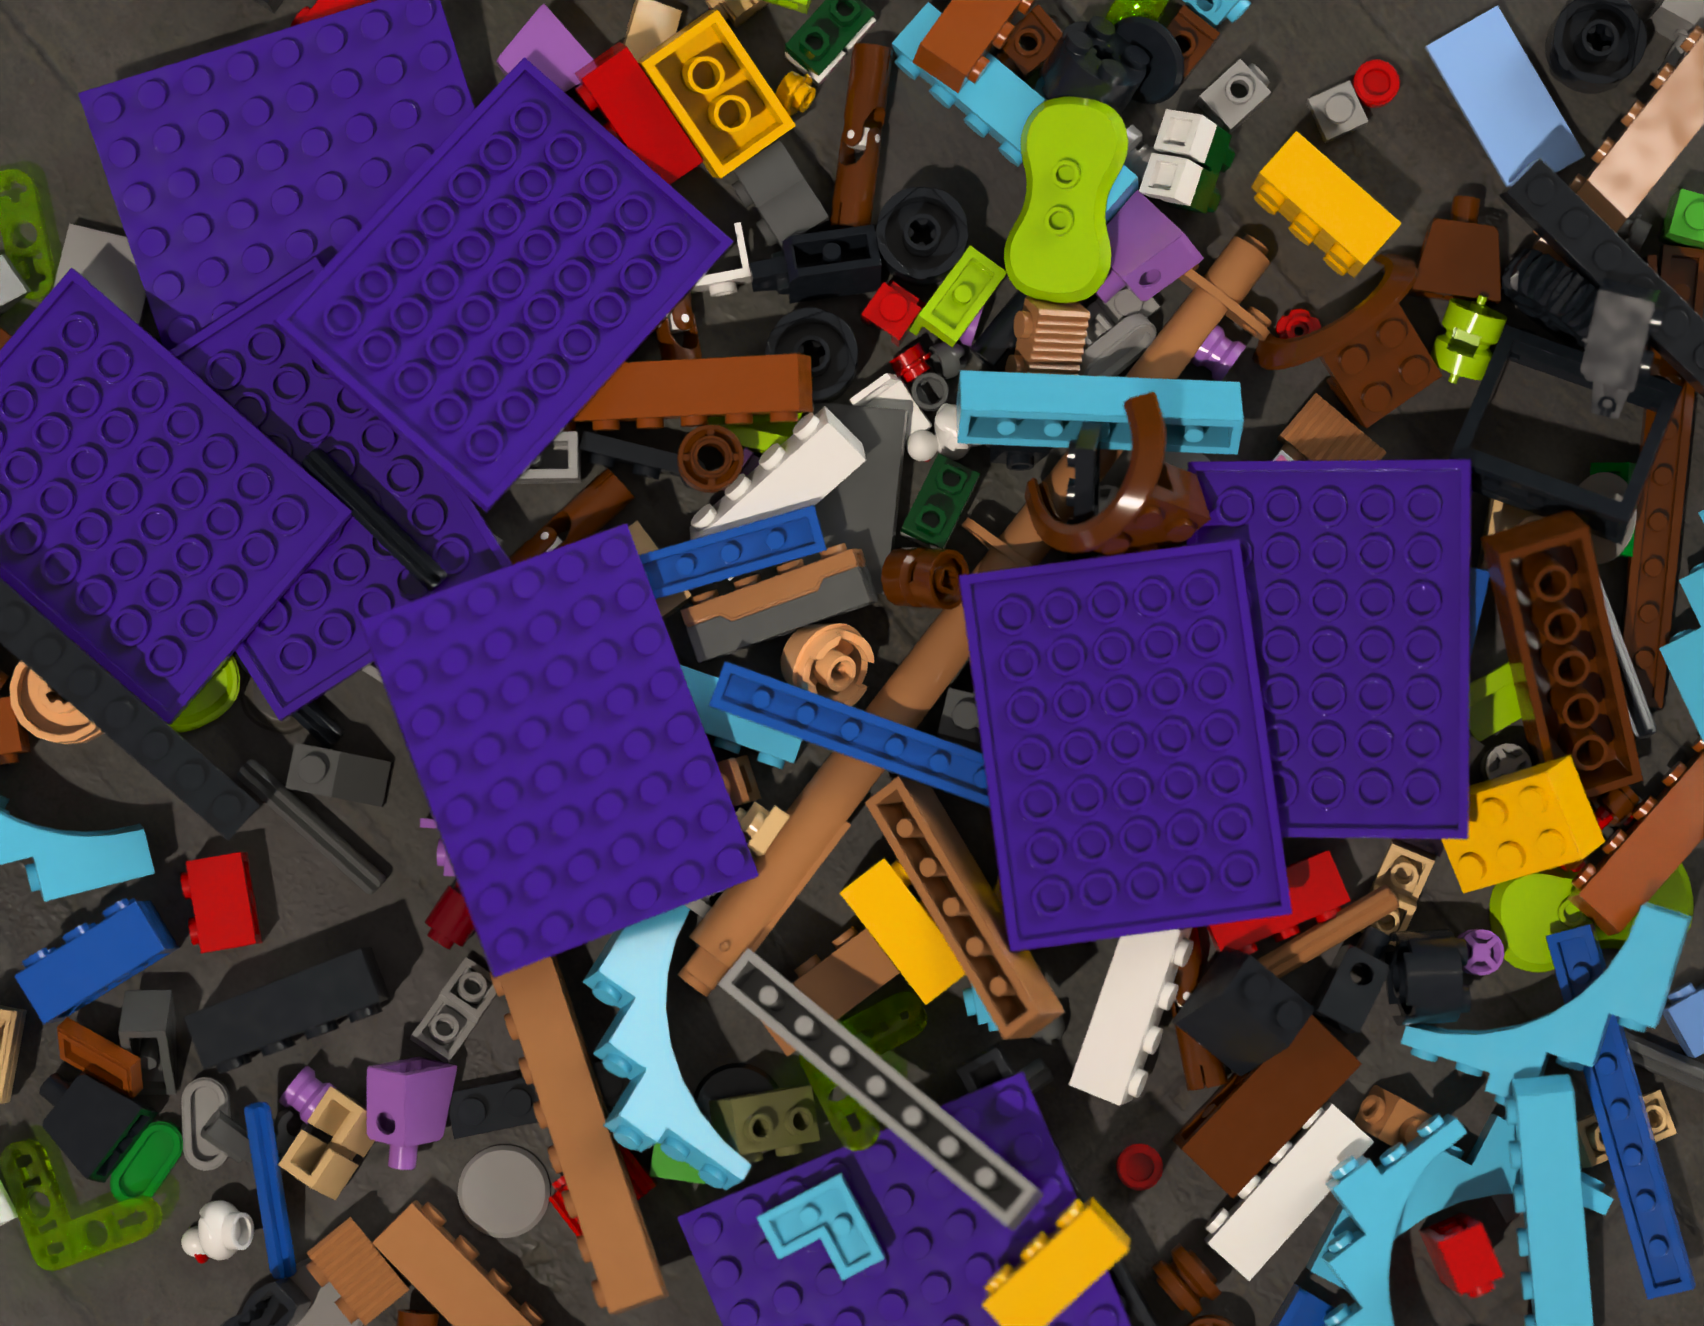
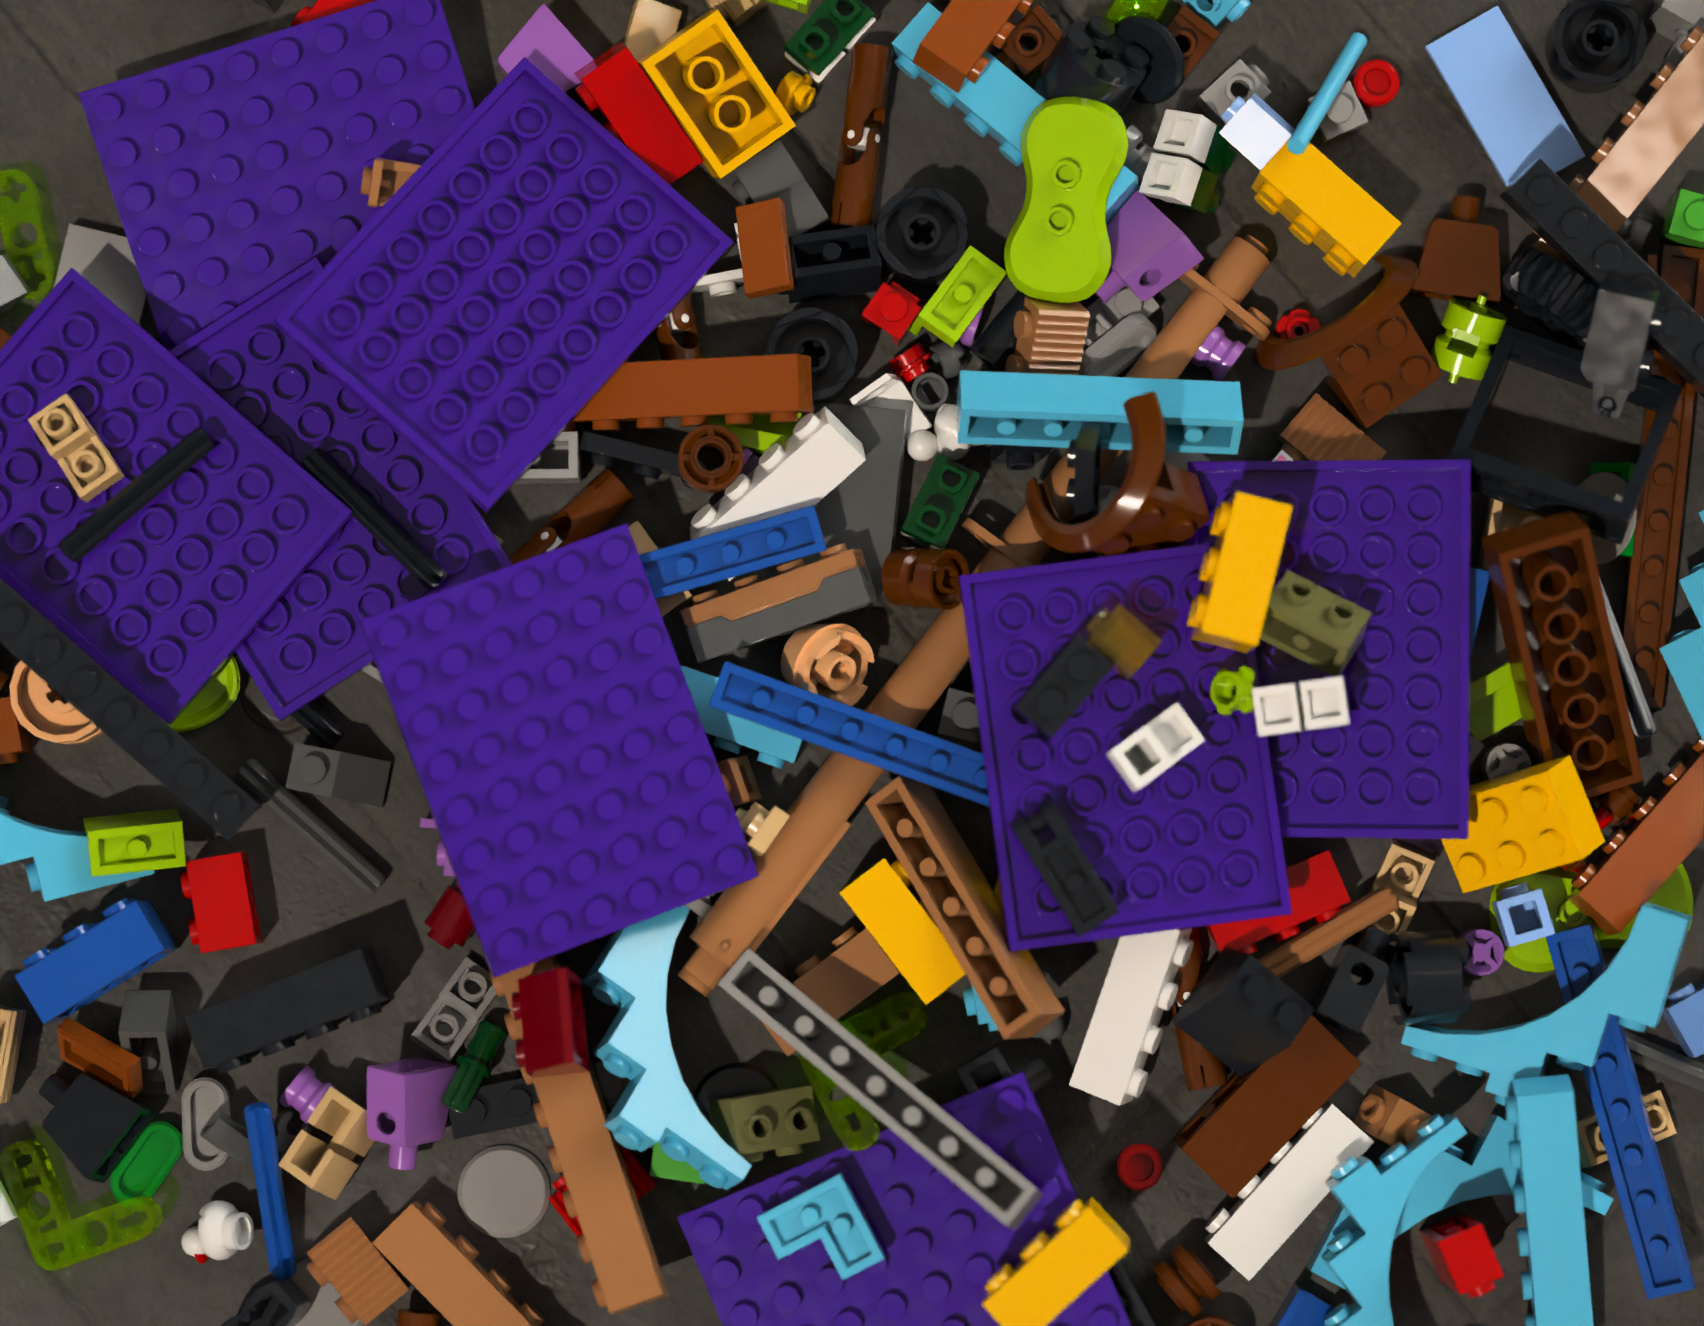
none -> tan slope [28,393,125,503]
none -> black axle [59,428,215,562]
none -> lime panel [83,809,186,877]
none -> medium nougat bracket [360,157,421,207]
none -> dark green axle [441,1021,507,1113]
none -> dark red slope [512,968,590,1078]
none -> dark orange tile [735,198,794,299]
none -> black plate [1008,798,1120,937]
none -> black brick [1012,634,1114,741]
none -> clear yellow brick [1085,604,1162,680]
none -> white brick [1105,702,1205,793]
none -> yellow brick [1186,492,1292,653]
none -> lime plate [1210,666,1255,716]
none -> brick [1219,93,1295,170]
none -> white hips [1252,676,1352,737]
none -> olive brick [1259,570,1372,677]
none -> medium azure bar [1287,32,1367,155]
none -> light blue brick [1492,882,1555,947]

